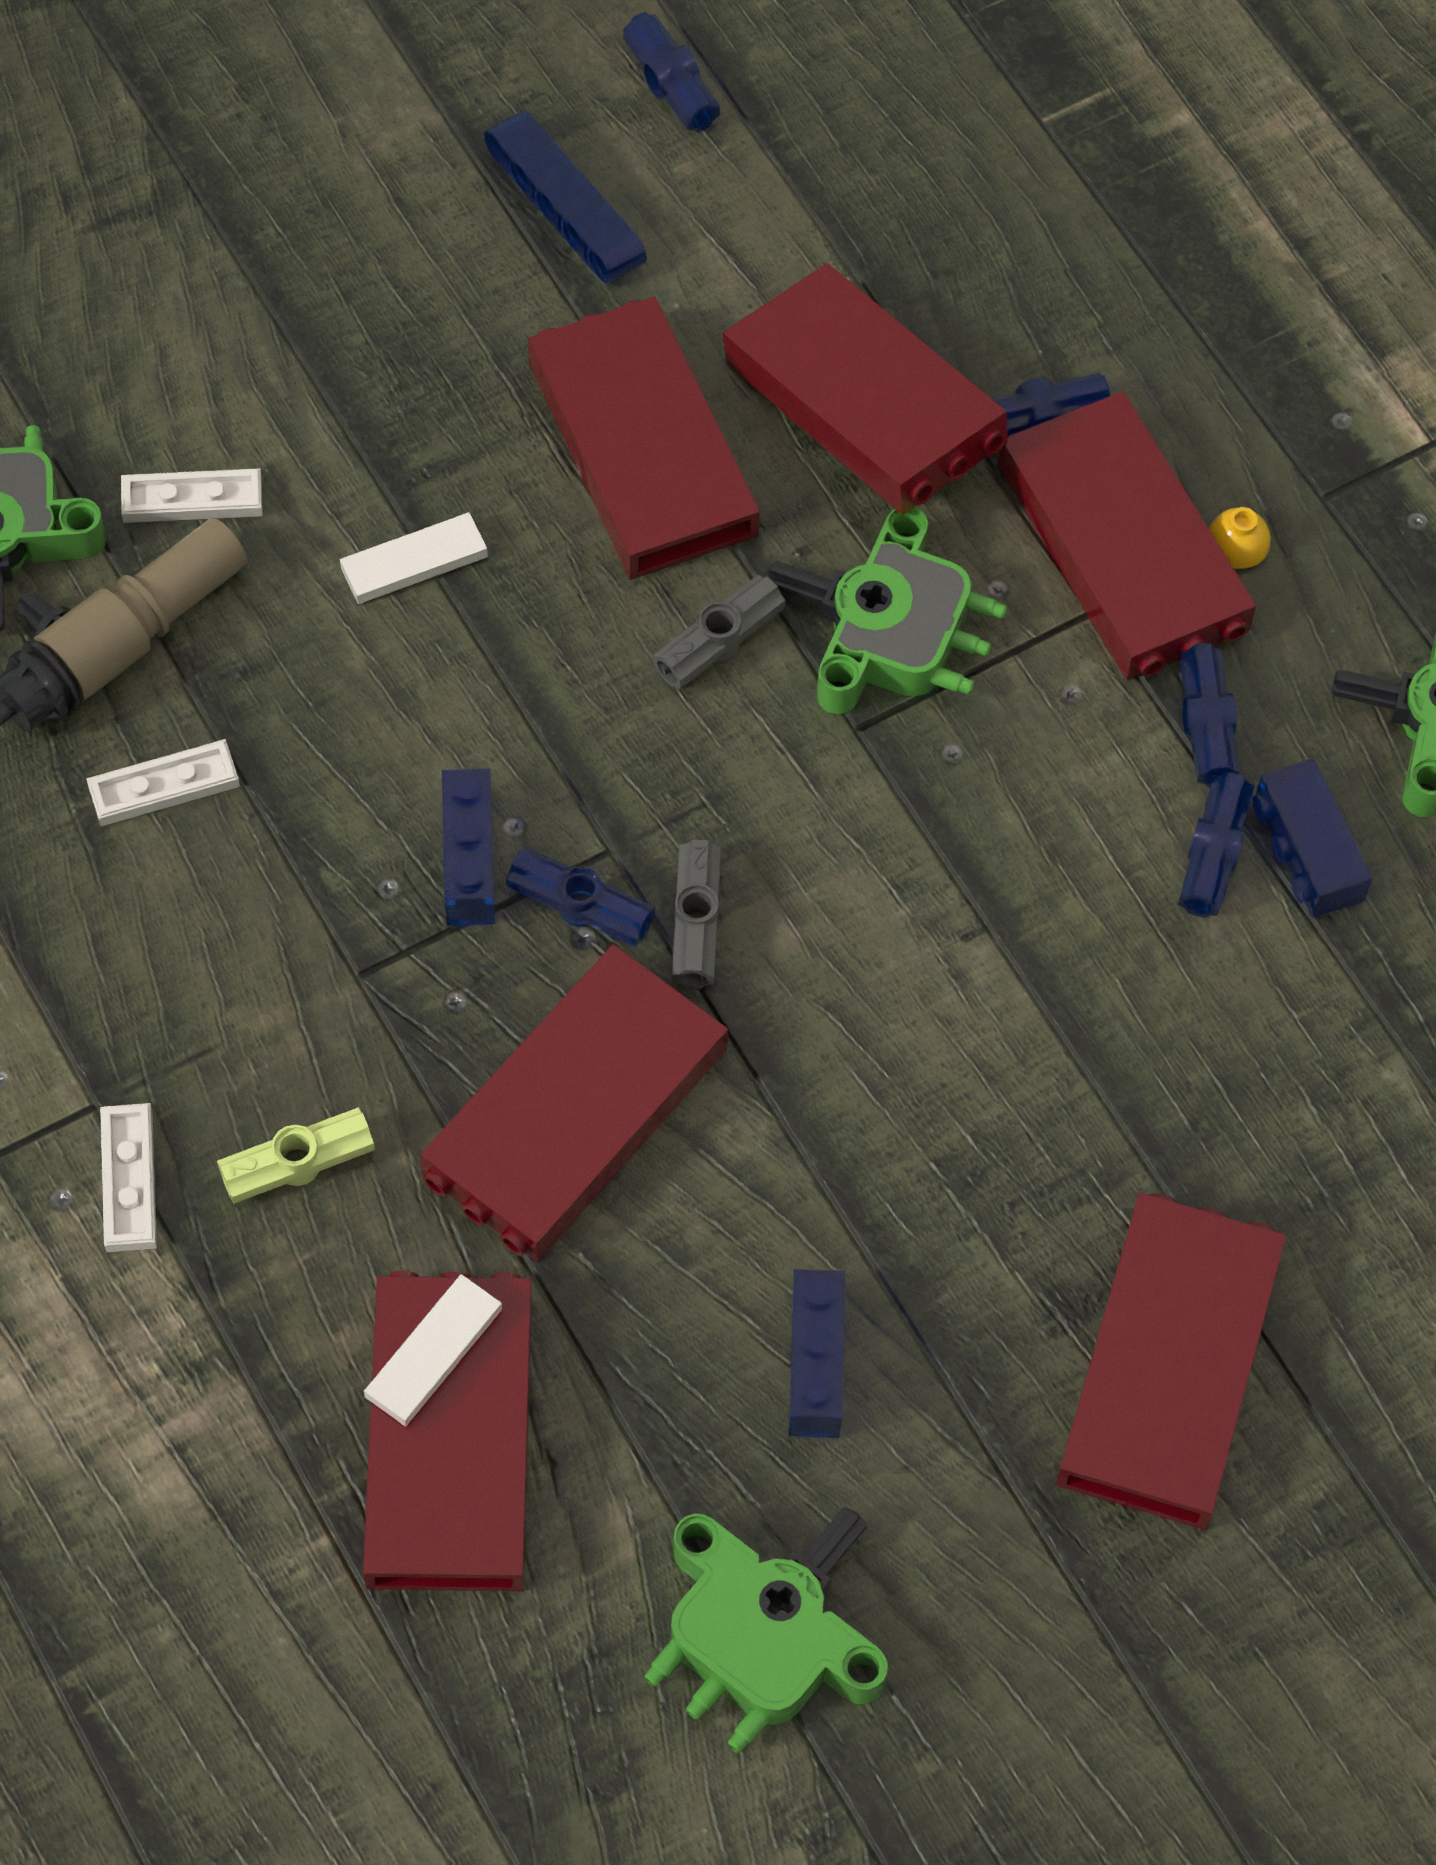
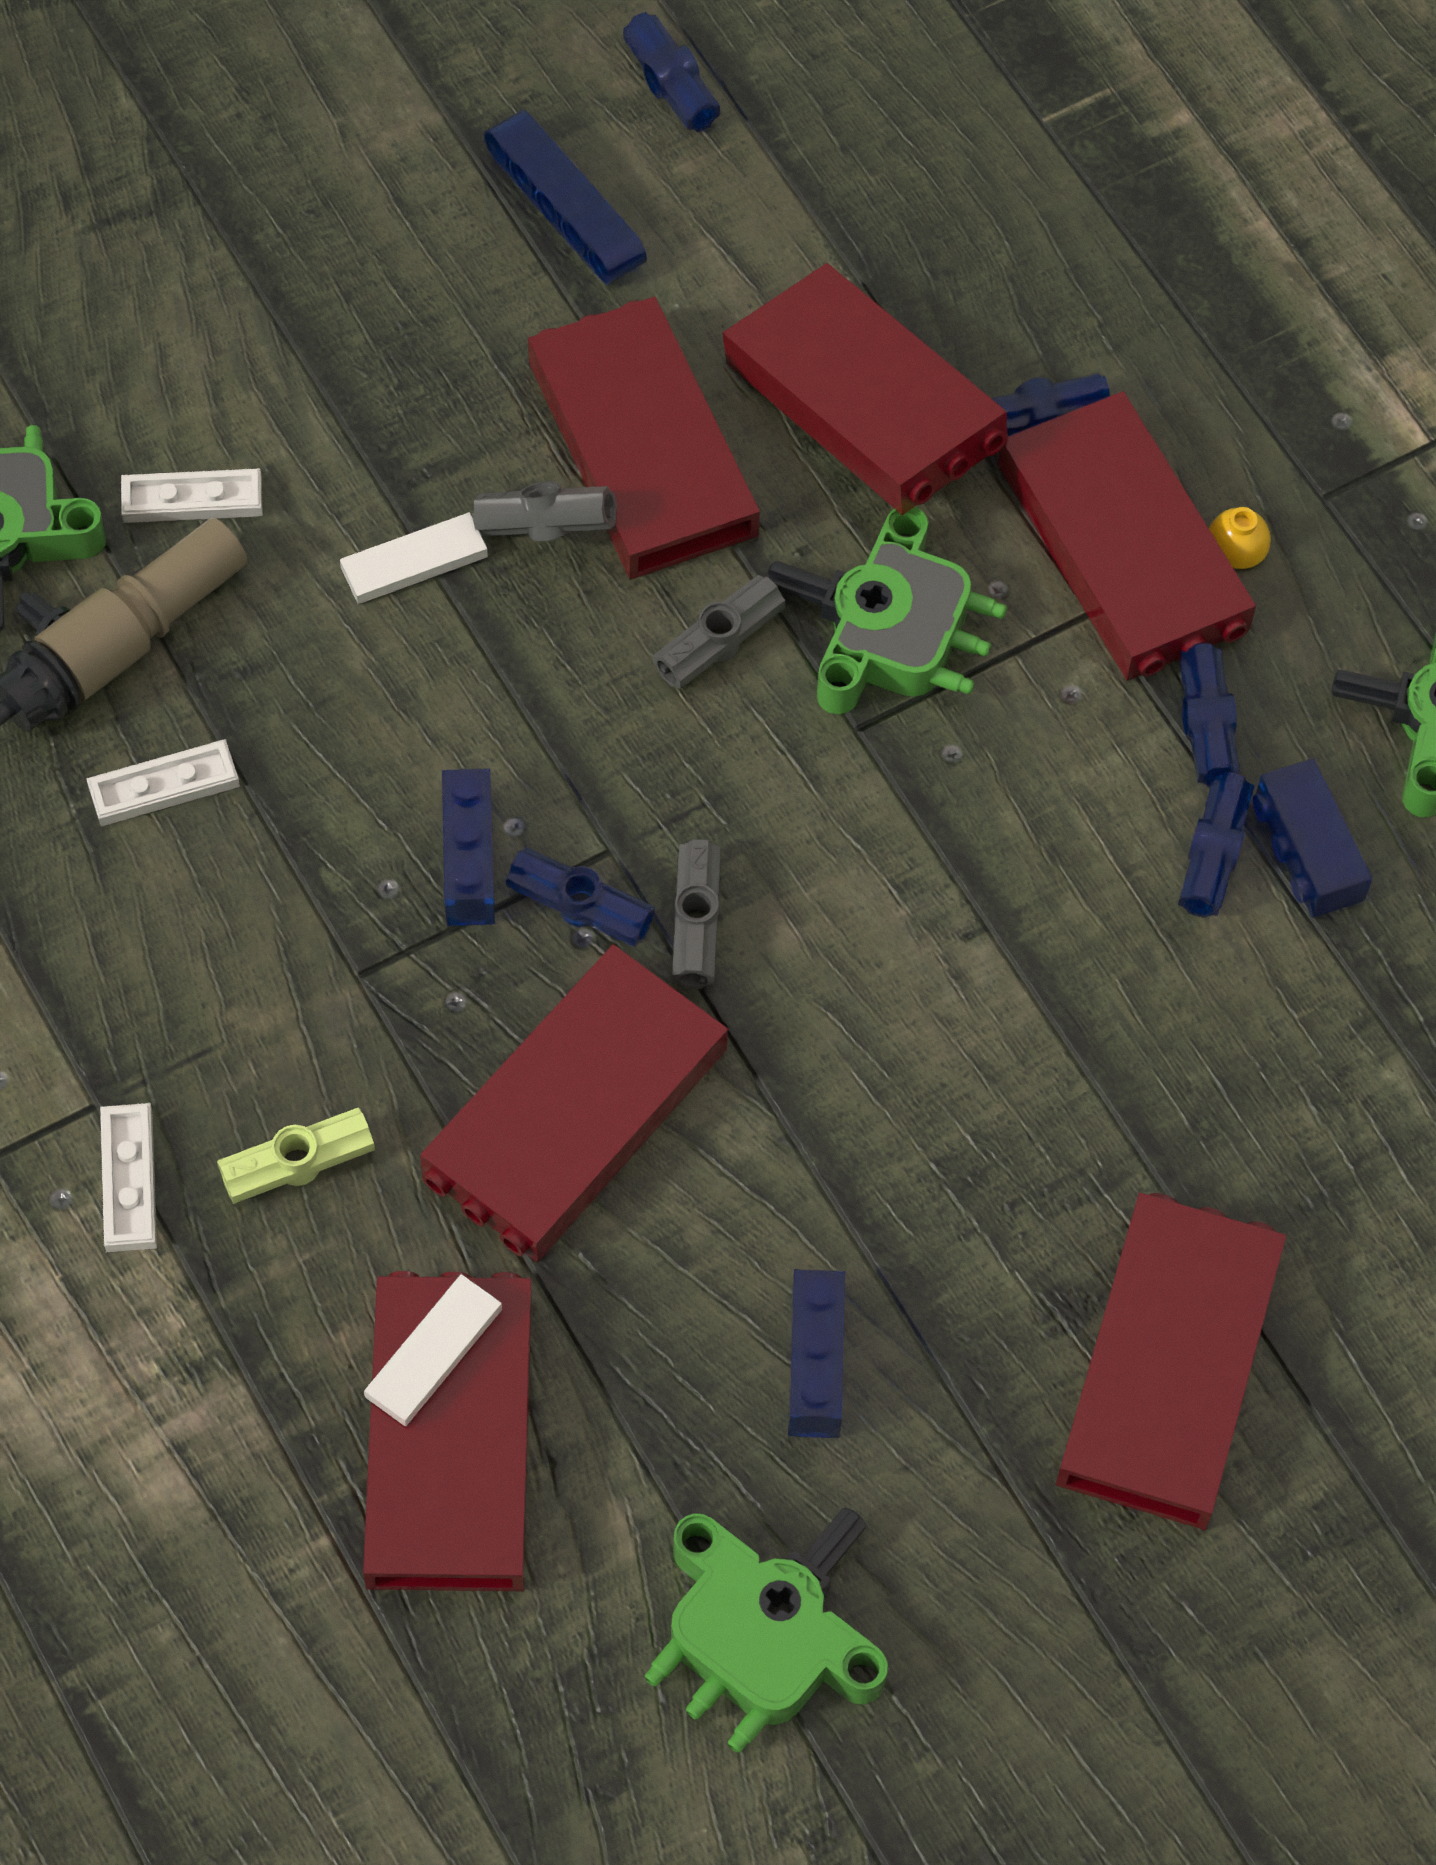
none -> dark grey piece [472,481,618,541]

